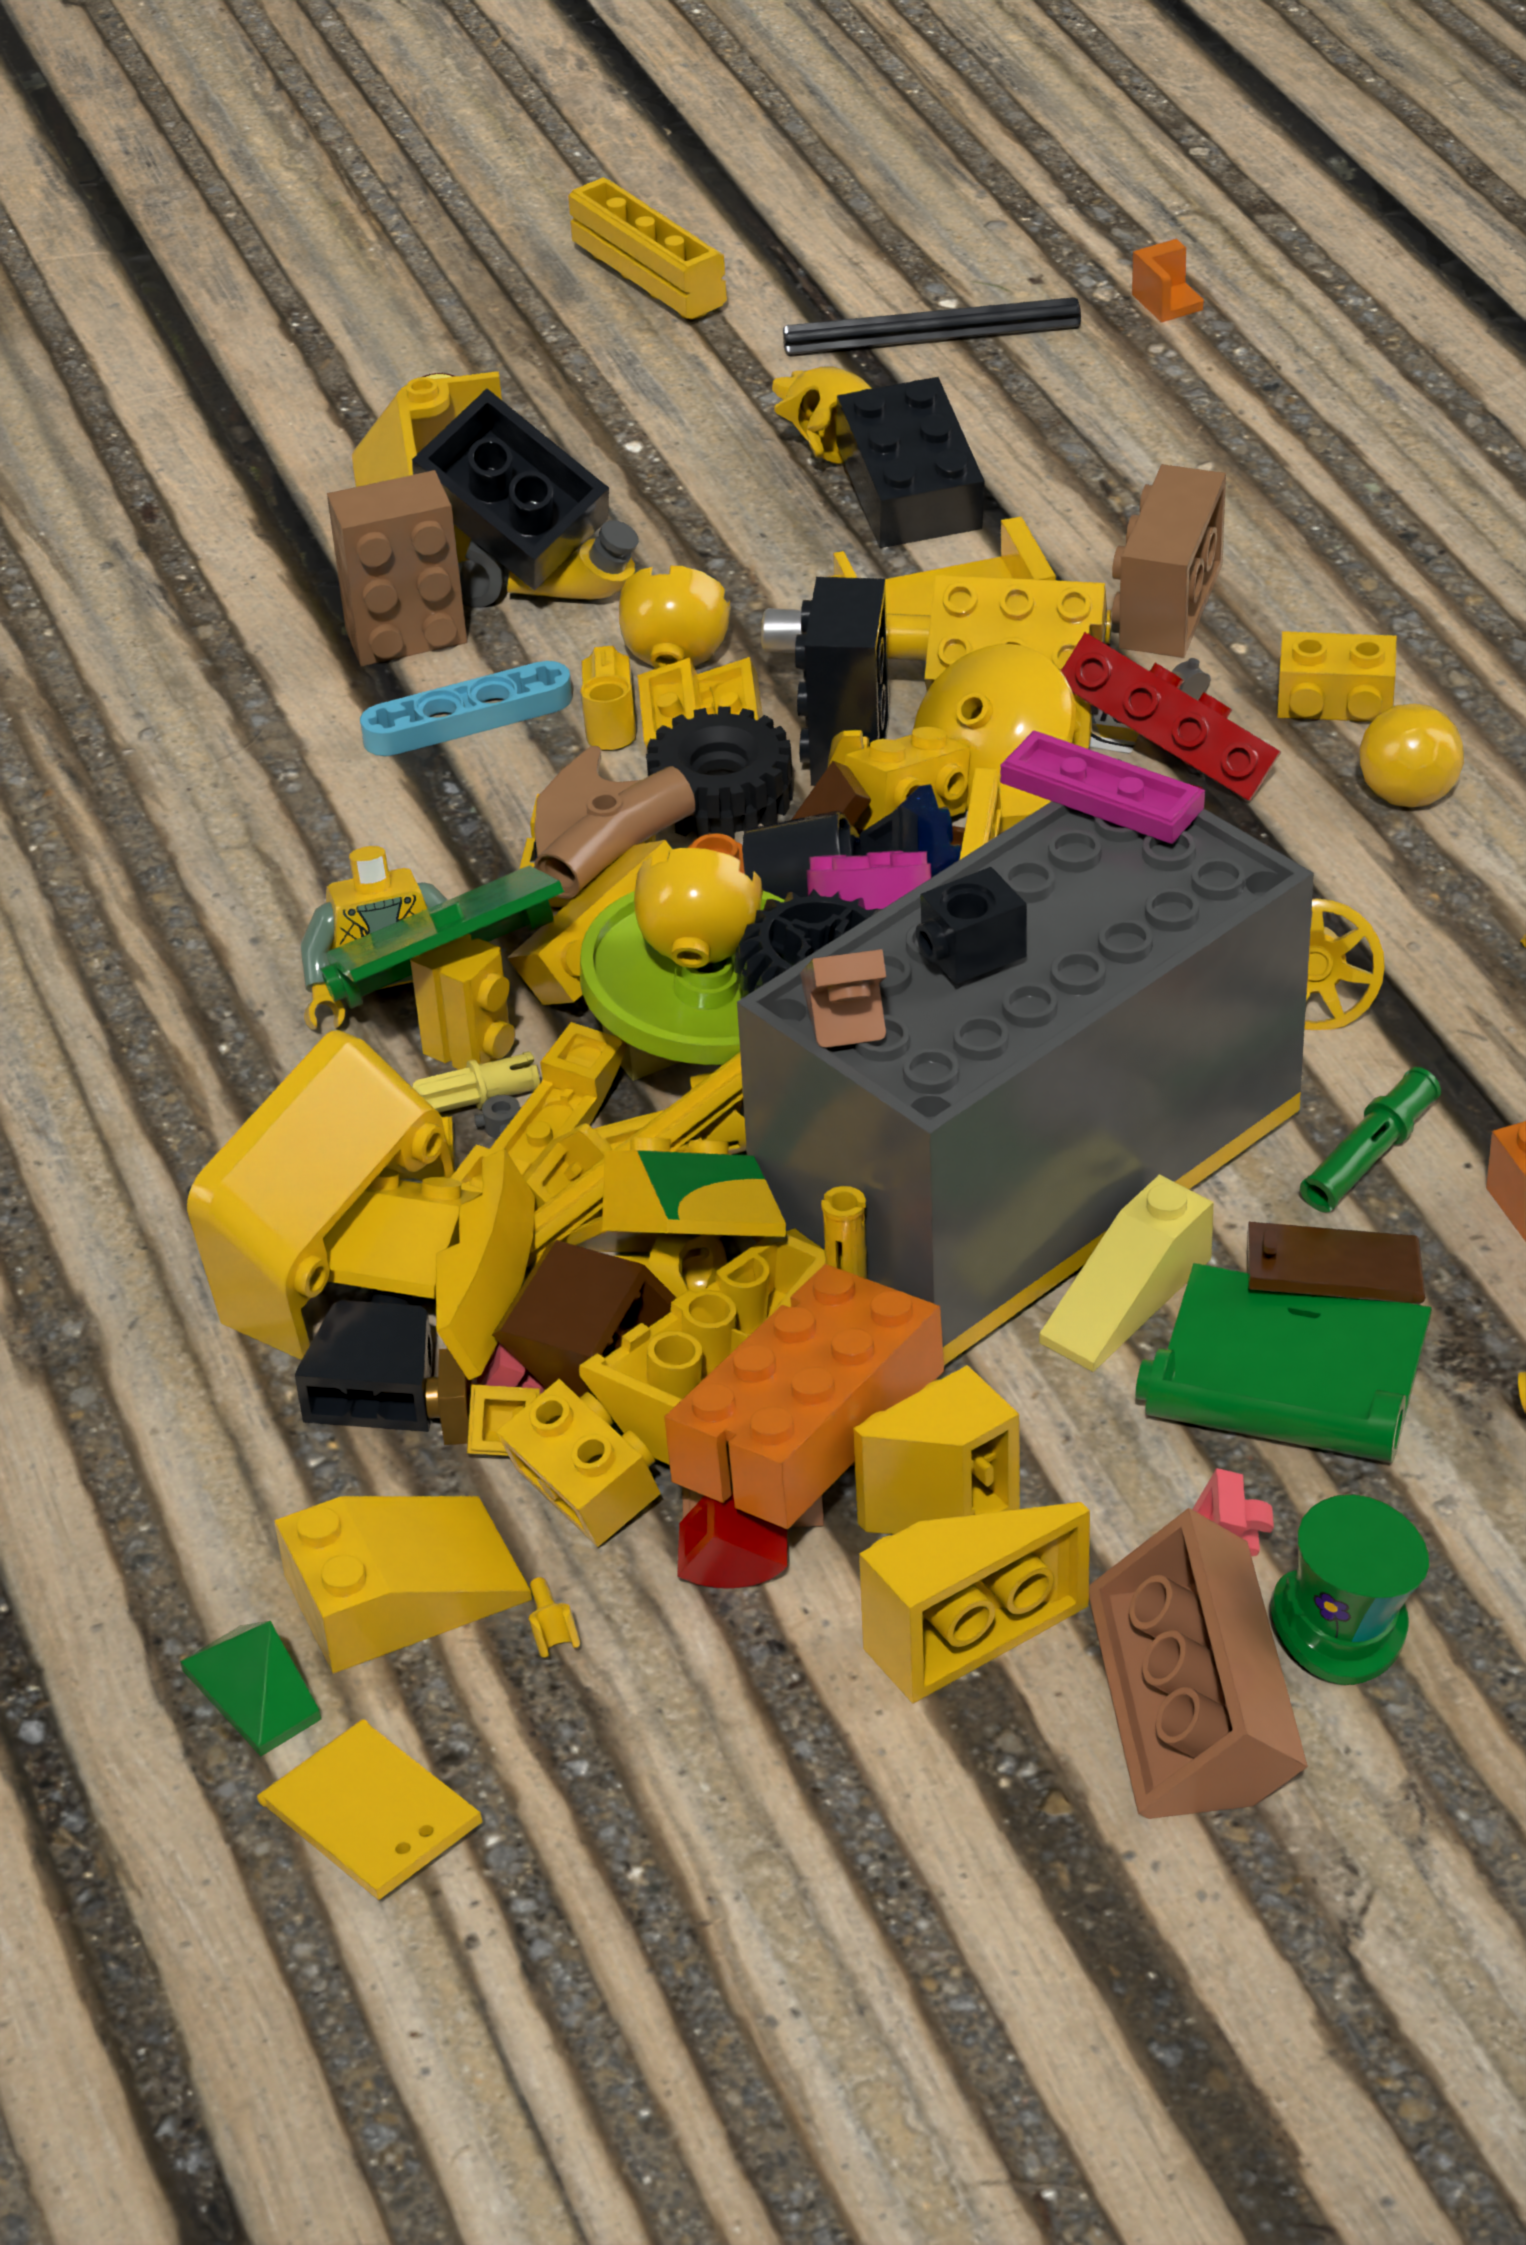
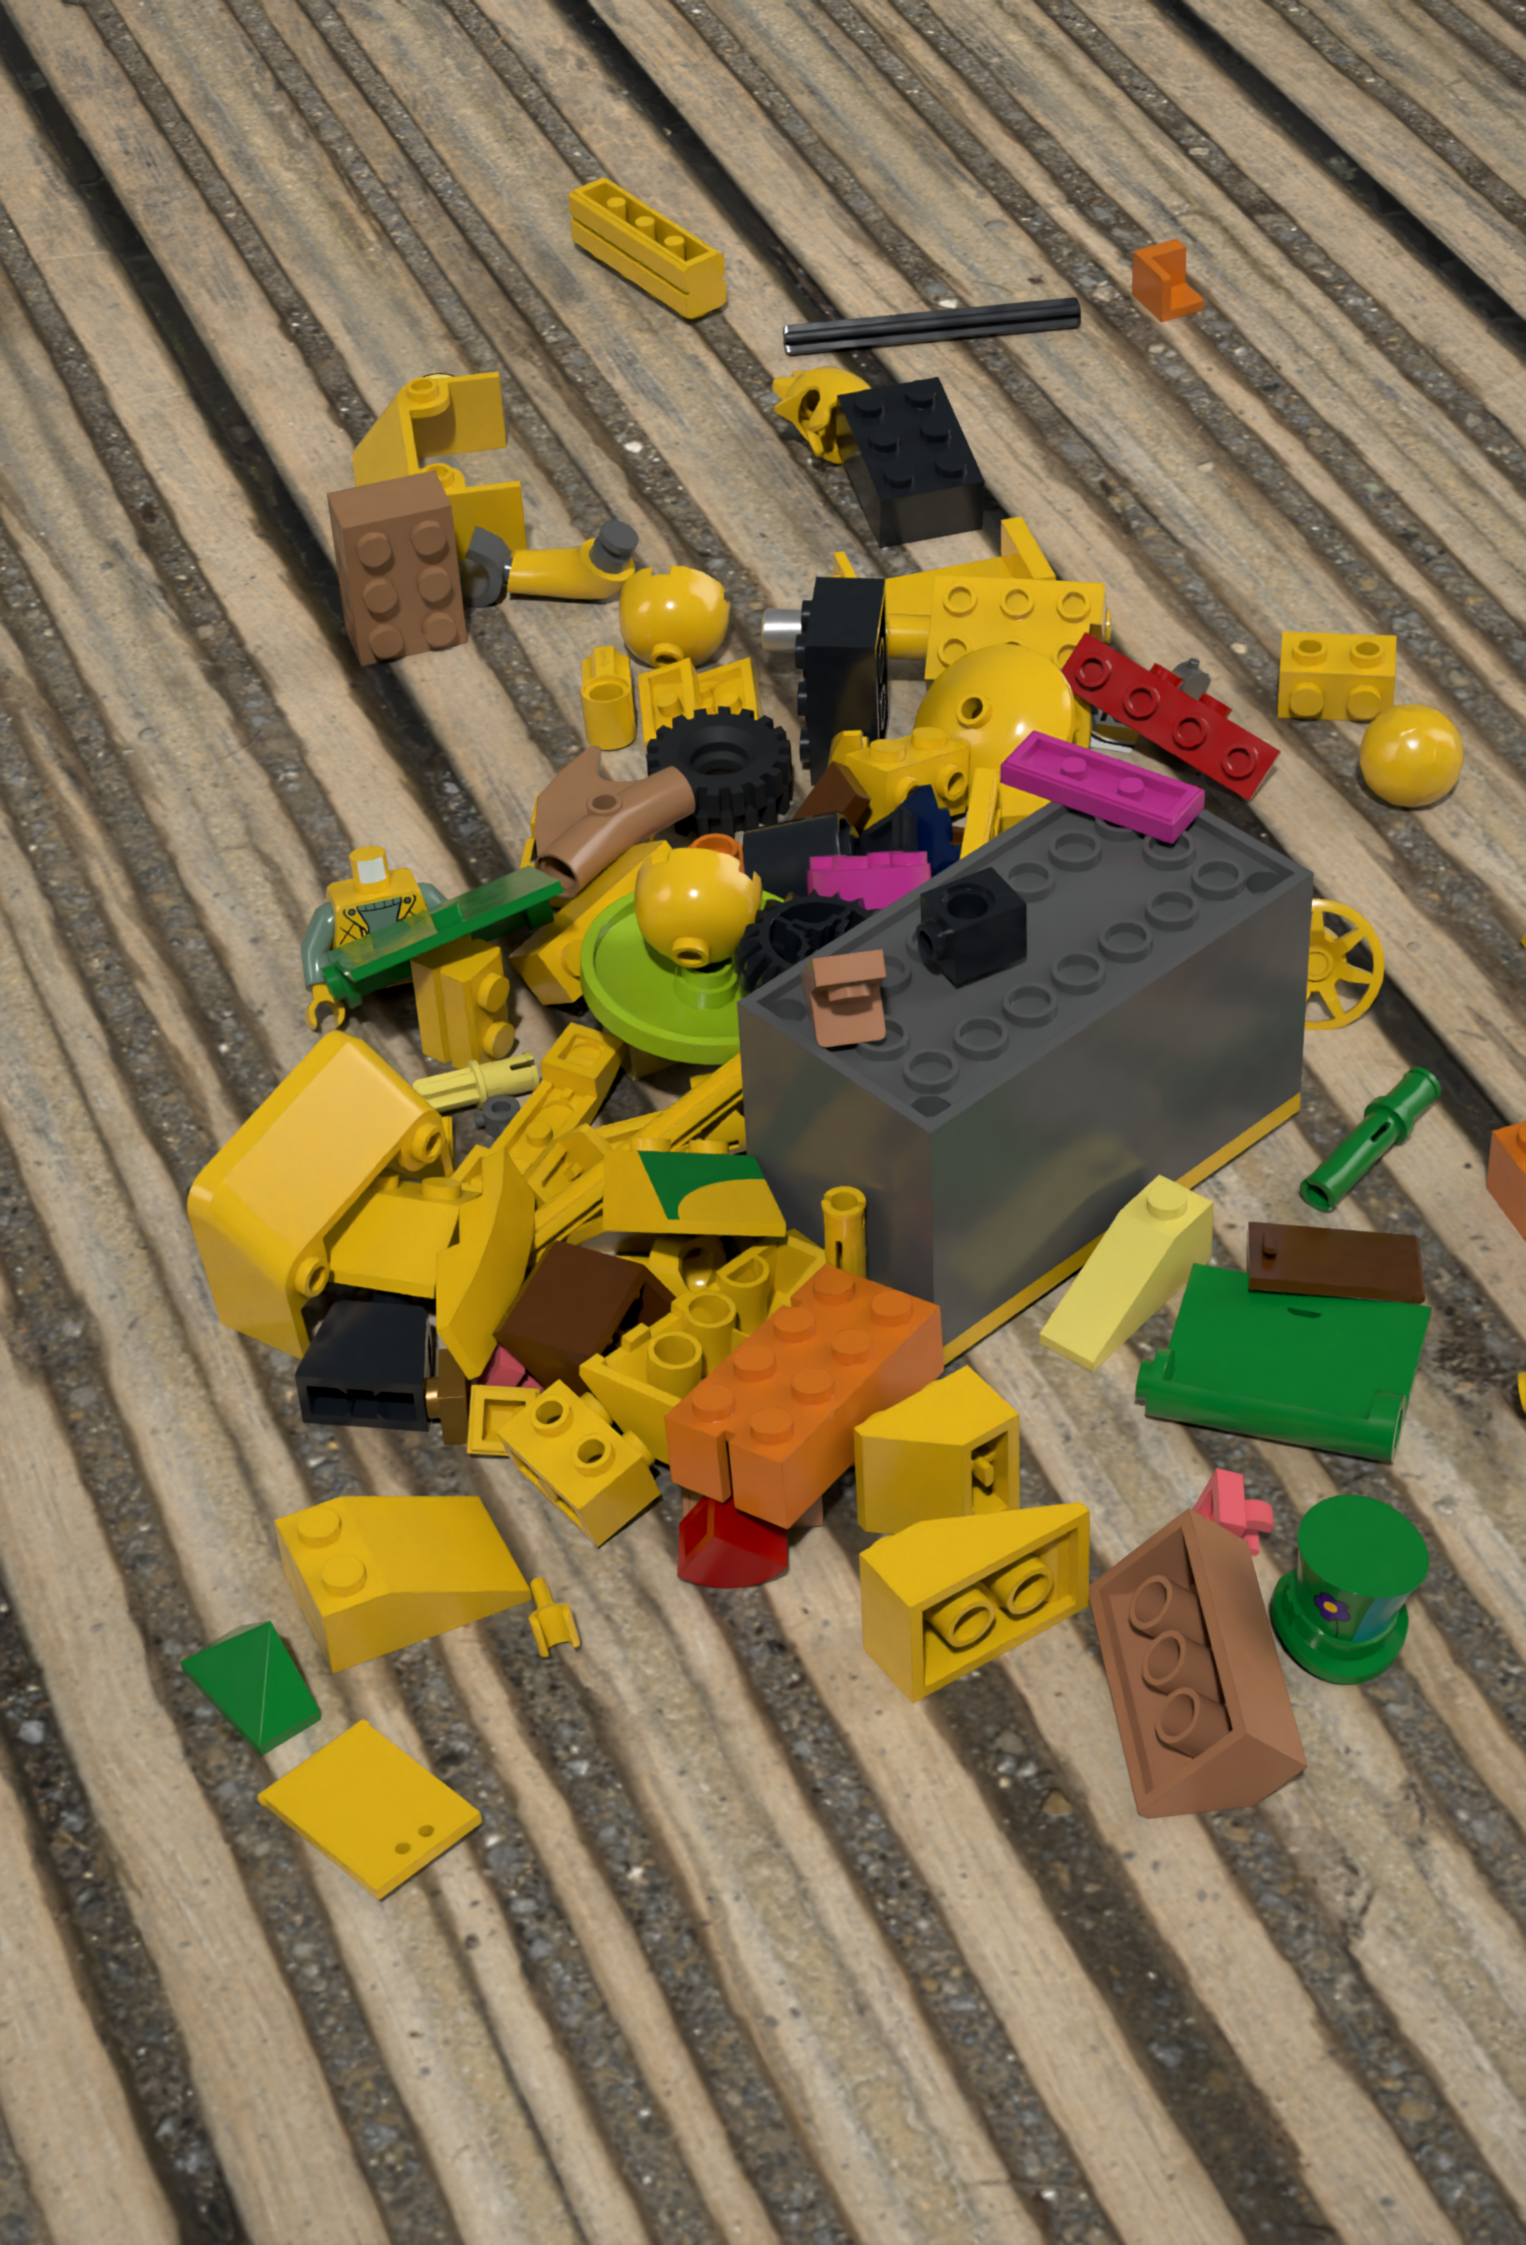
medium azure beam [360,661,573,756] -> none
black brick [412,388,609,591] -> none
medium nougat brick [1111,464,1226,658] -> none

